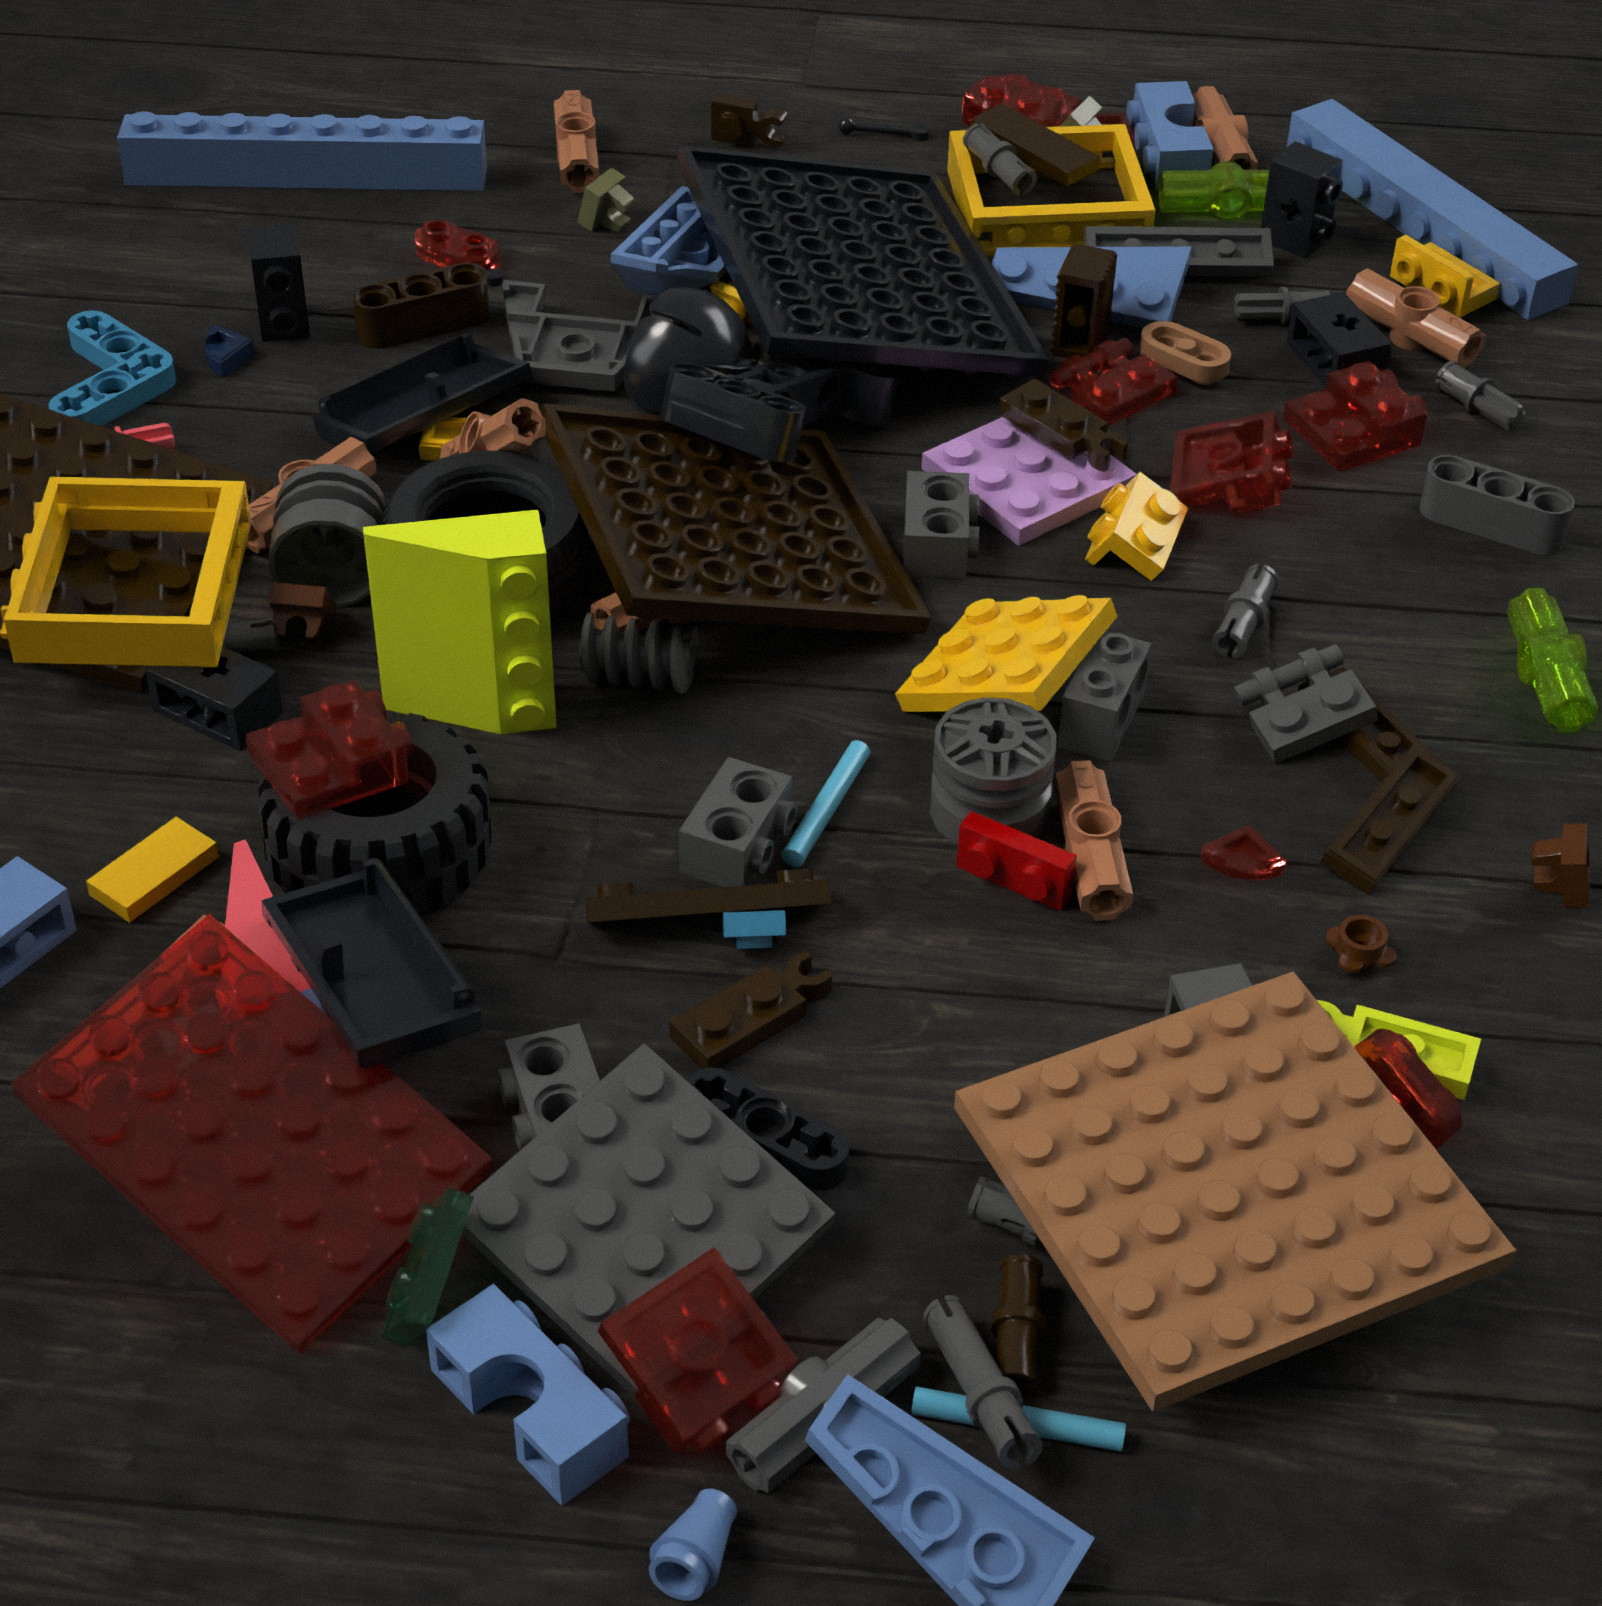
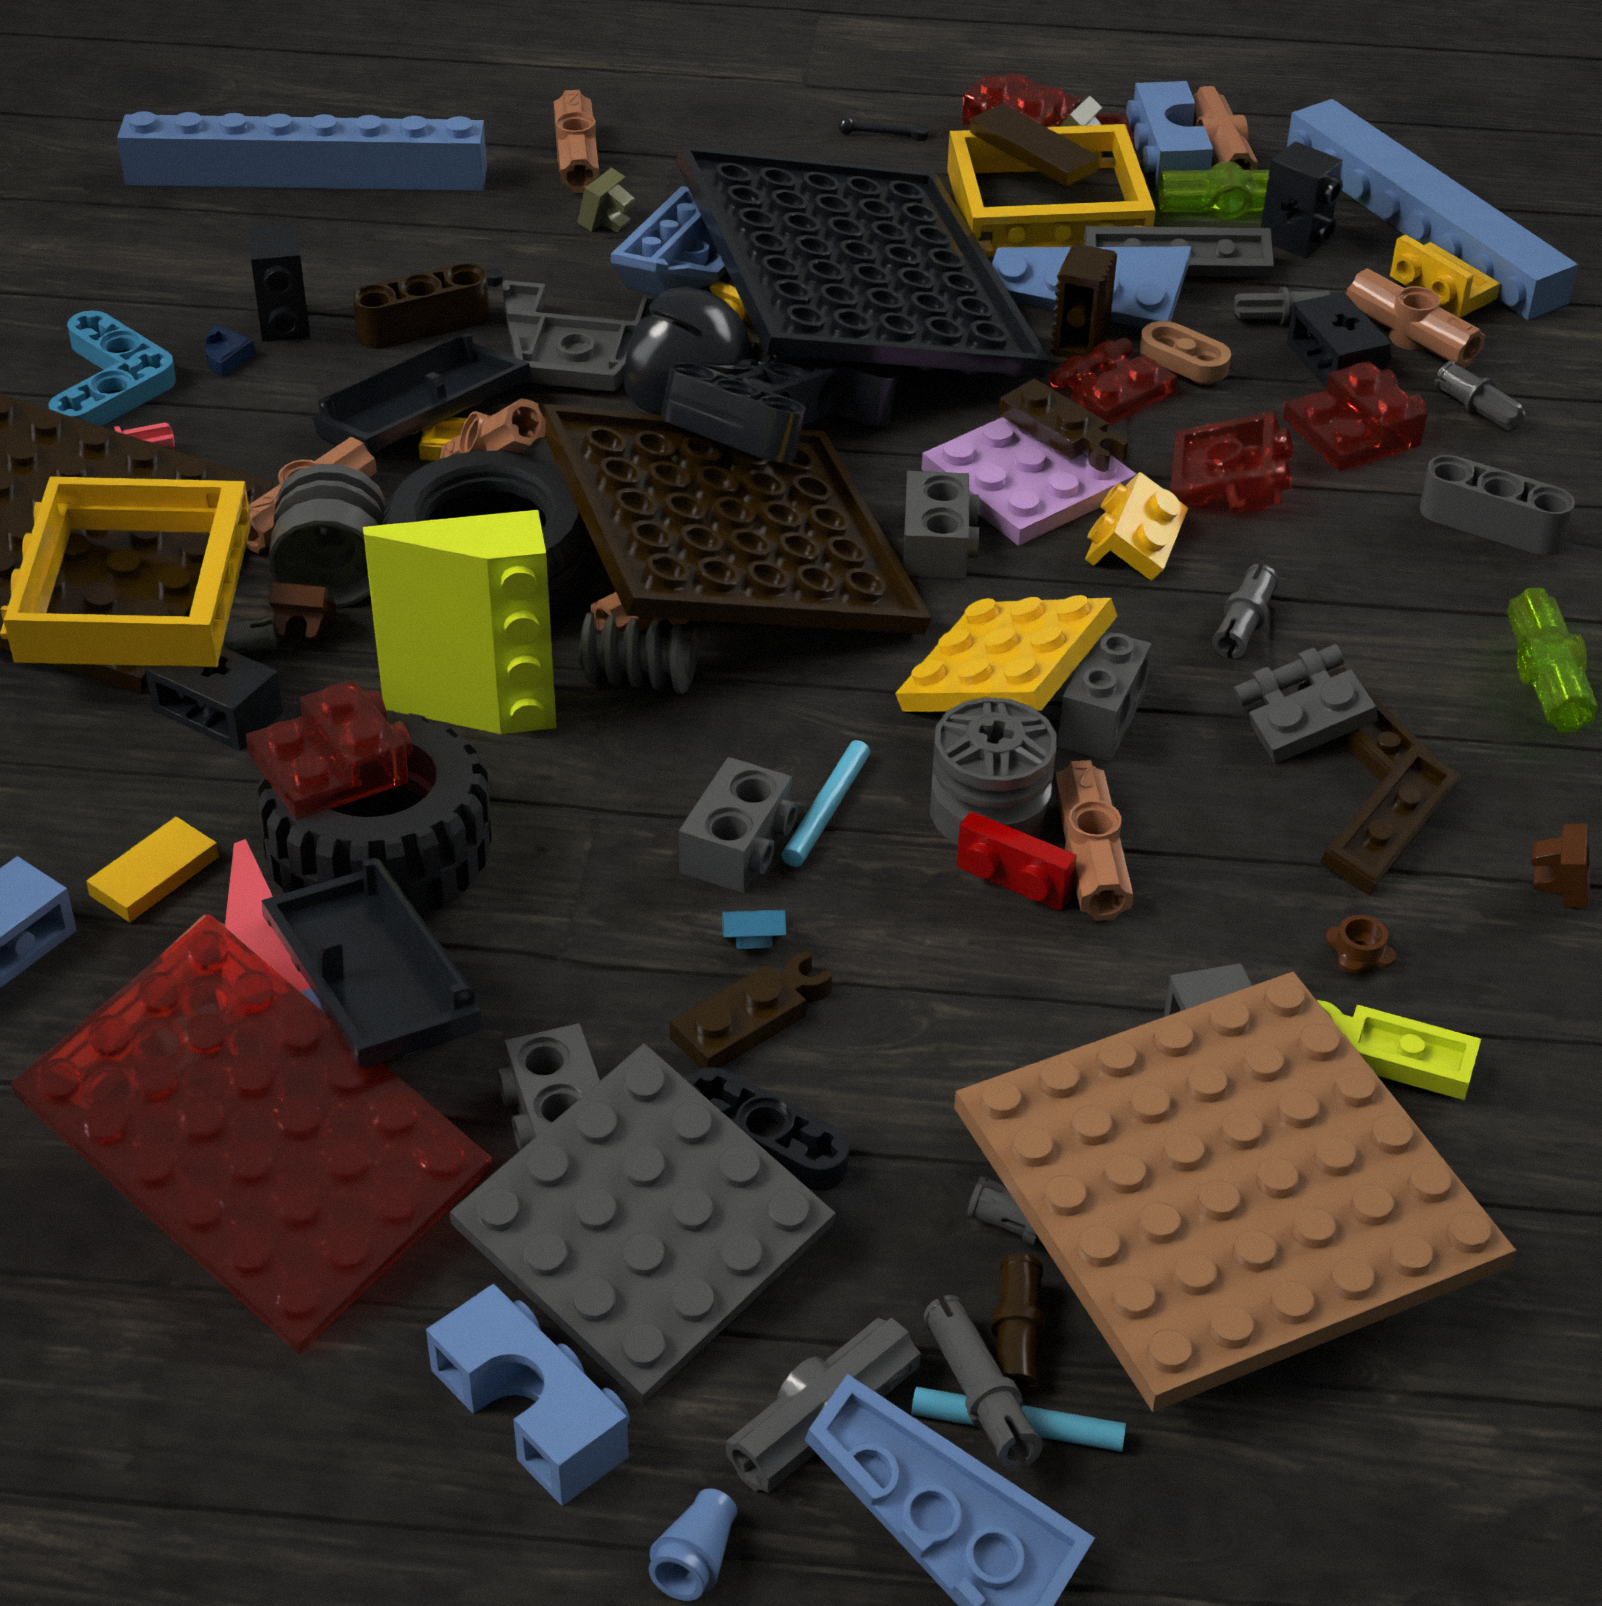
clear green plate [380,1187,474,1347] -> none
clear red plate [415,219,500,270] -> none
dark brown plate [585,868,831,922] -> none
clear red plate [597,1247,798,1455] -> none
dark brown plate [711,93,787,148] -> none
dark grey pin [963,123,1037,196] -> none
clear red tile [1201,825,1286,880] -> none
clear red plate [1354,1029,1462,1149] -> none

